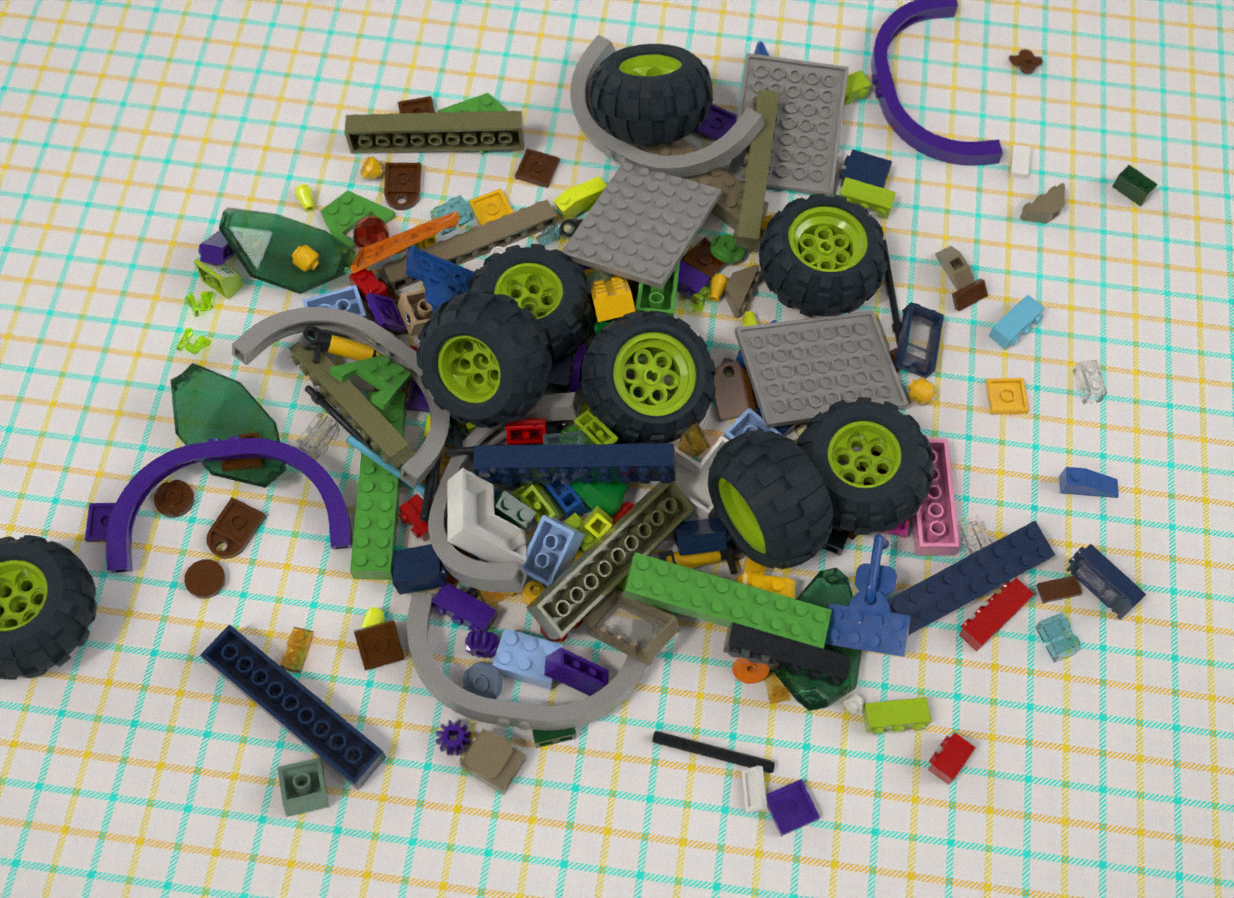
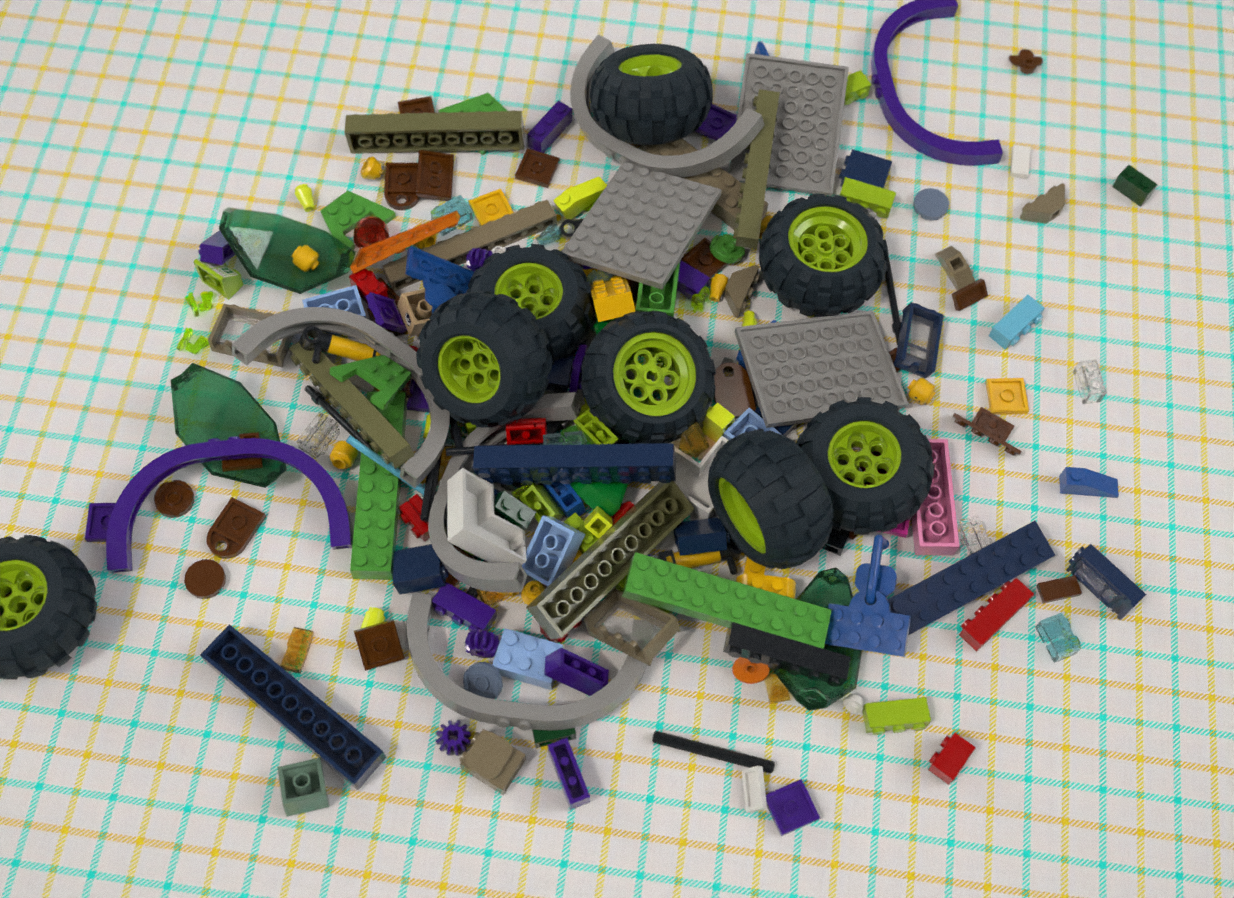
none -> dark tan window [208,304,295,367]
none -> yellow head [330,441,358,469]
none -> reddish brown tile [415,150,454,202]
none -> dark purple gear [466,247,494,272]
none -> dark purple brick [527,100,572,153]
none -> dark purple brick [547,738,590,810]
none -> neon yellow brick [702,402,735,443]
none -> sand blue tile [913,188,949,221]
none -> reddish brown bracket [953,407,1022,456]

